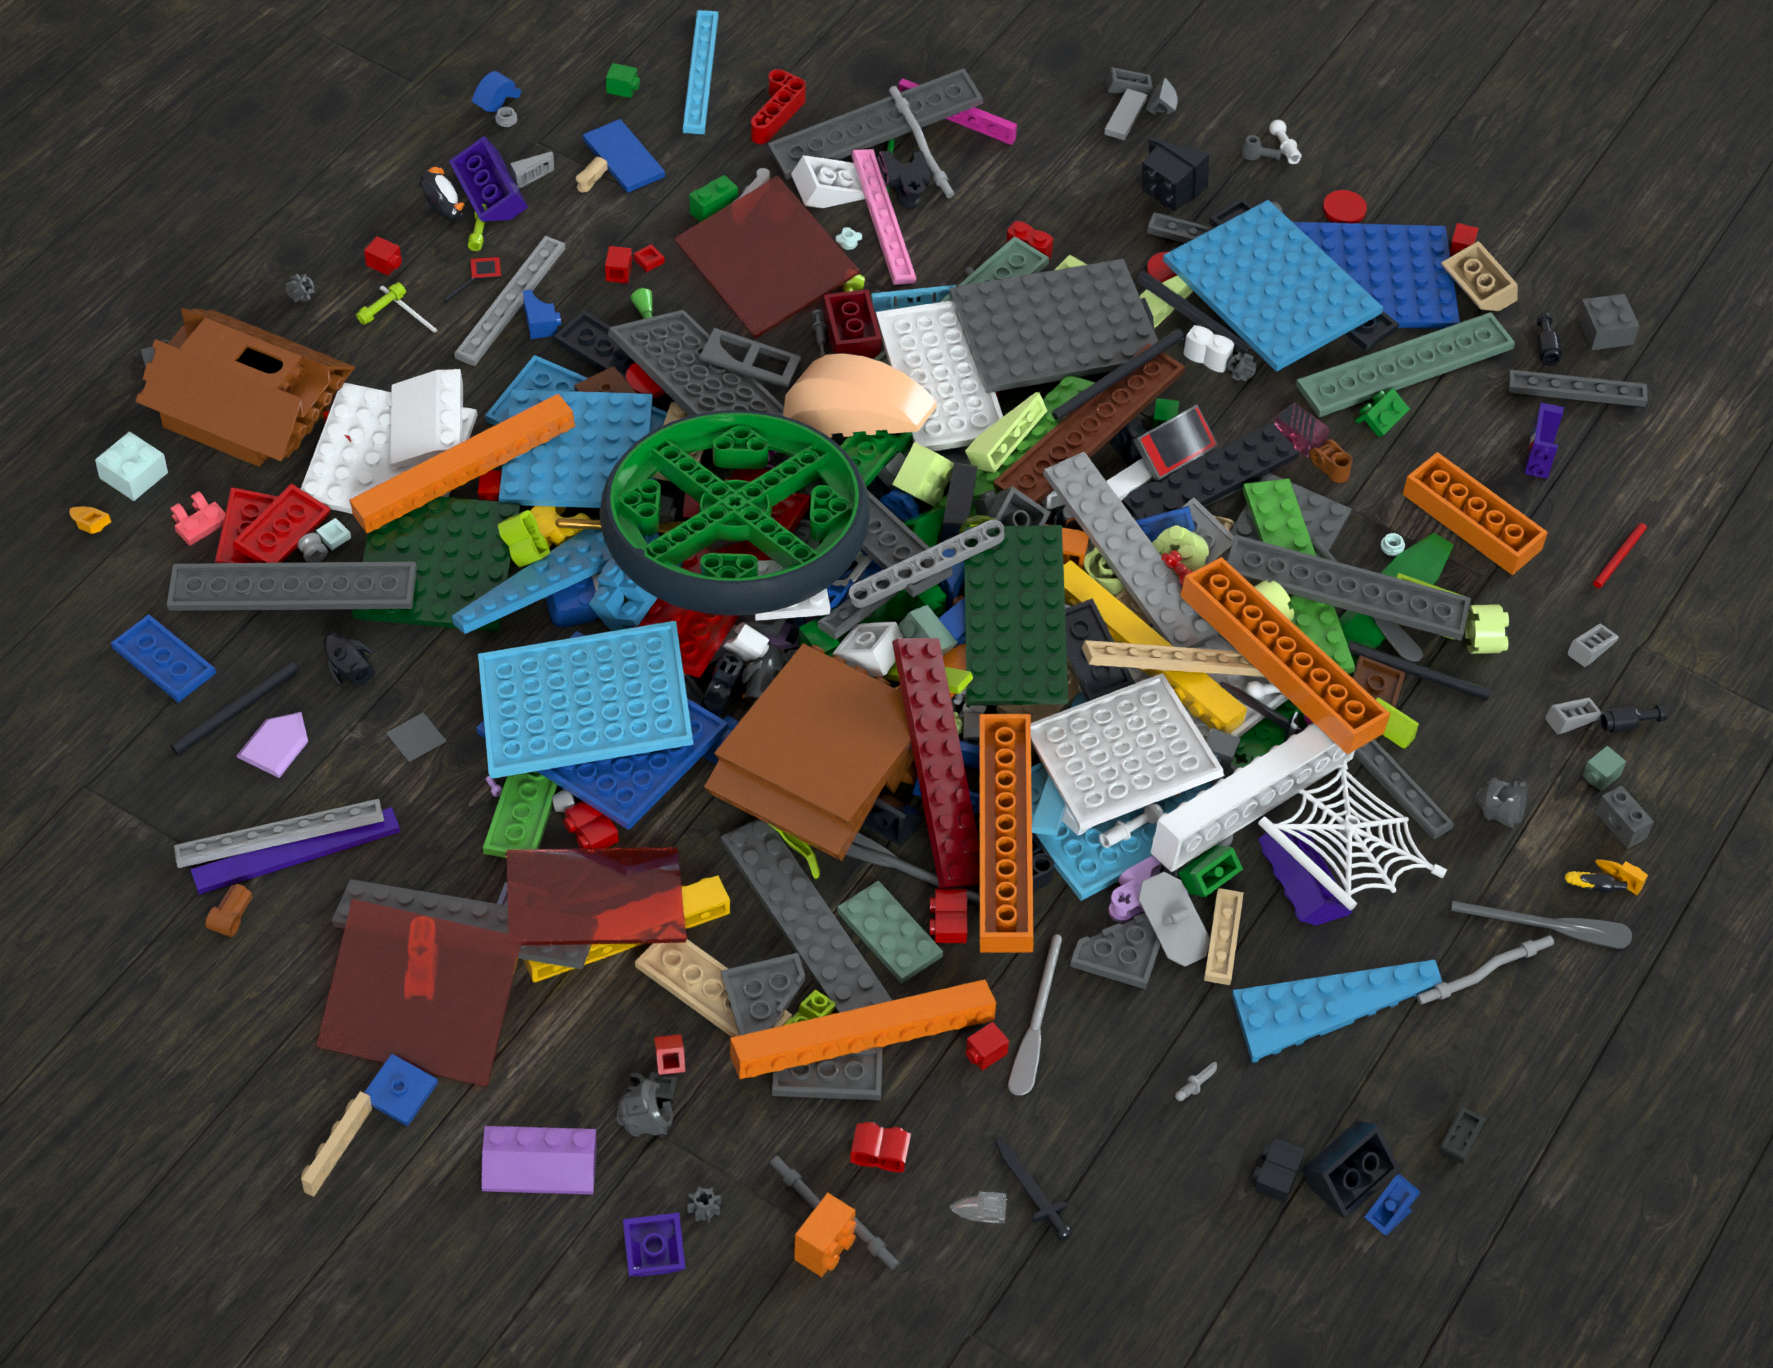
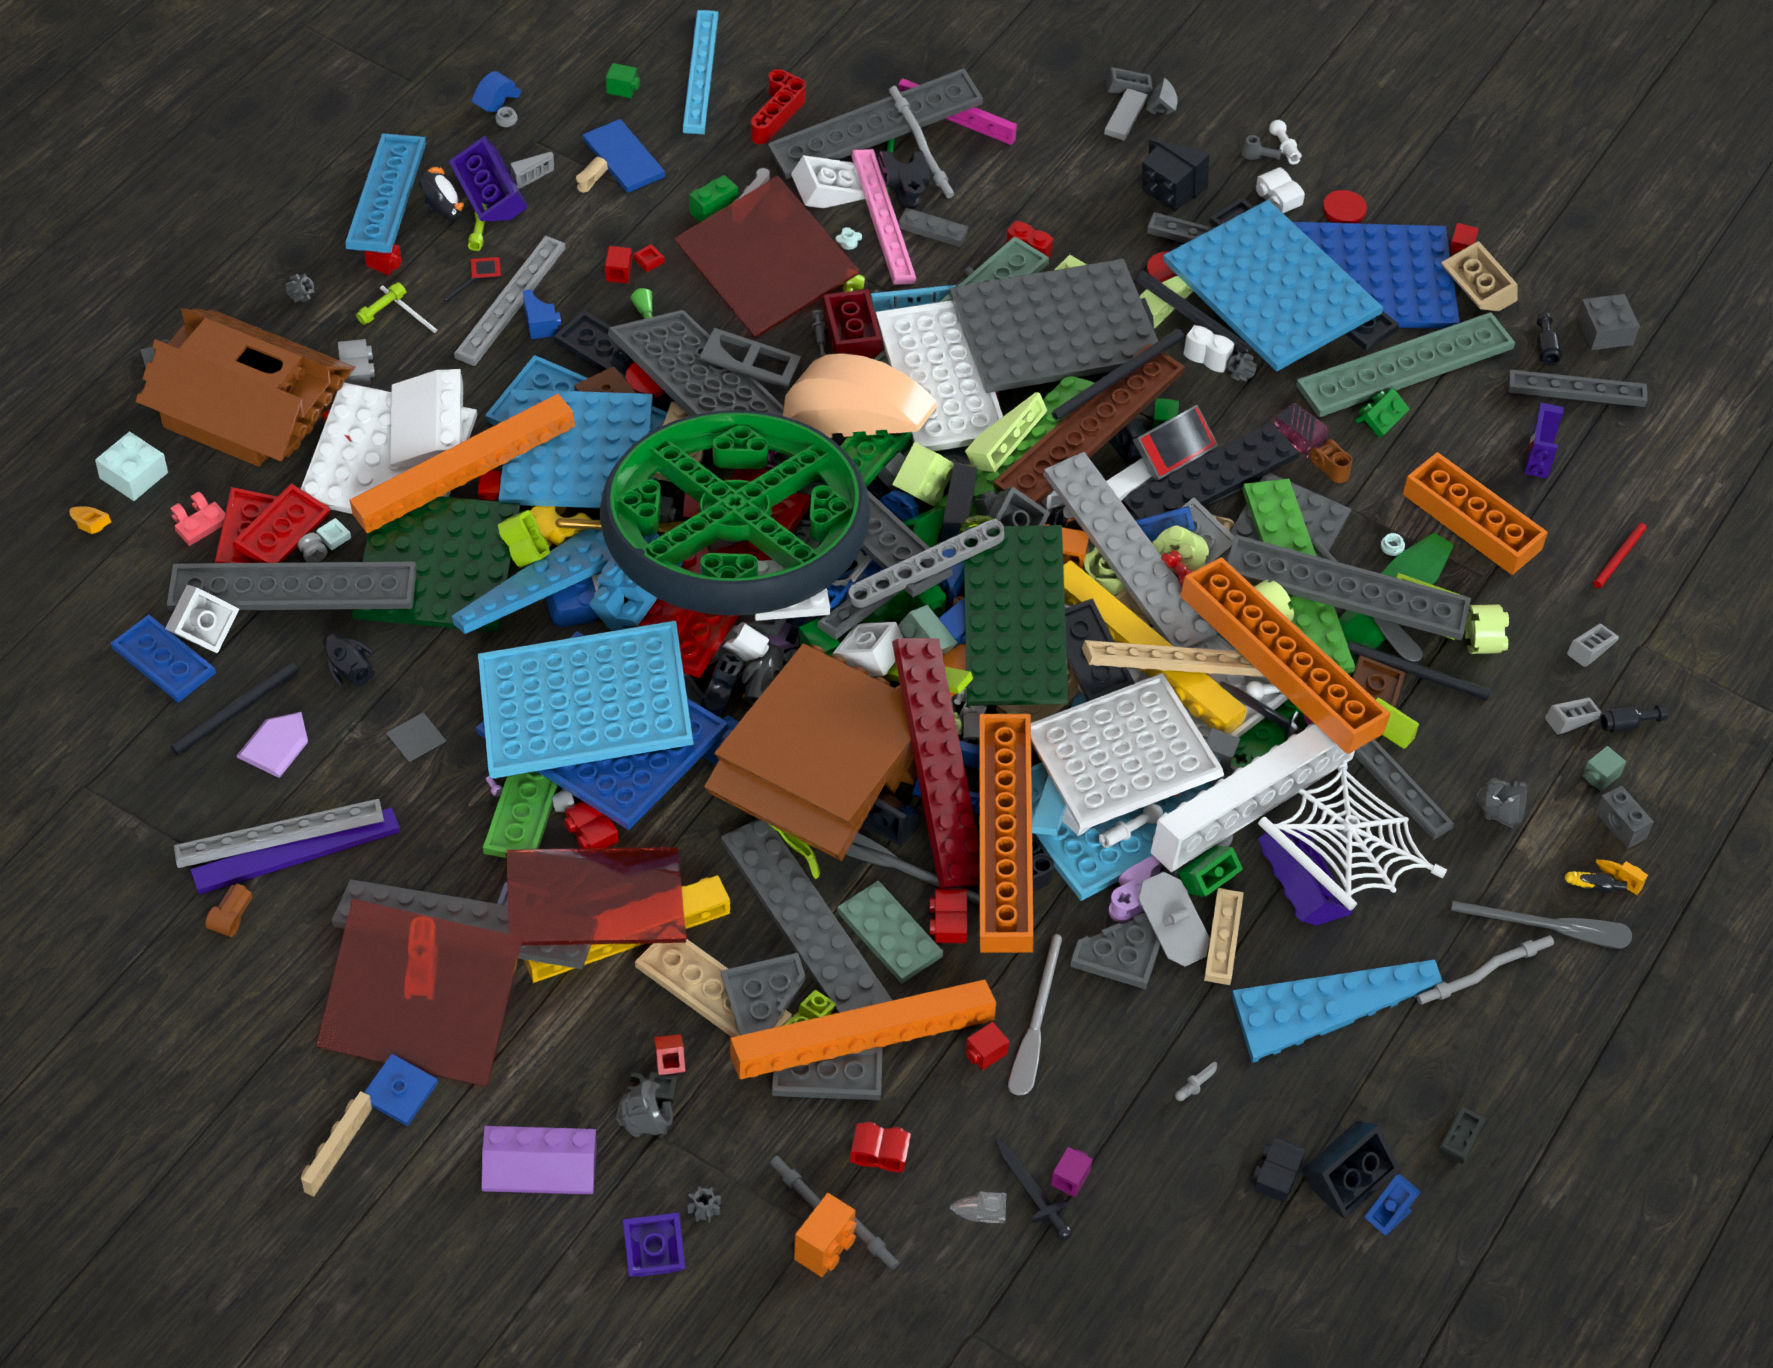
none -> white slope [165,585,239,653]
none -> light grey brick [338,339,375,386]
none -> dark azure plate [346,133,426,253]
none -> dark grey plate [898,208,968,247]
none -> magenta brick [1051,1147,1093,1197]
none -> white brick [1256,168,1305,213]

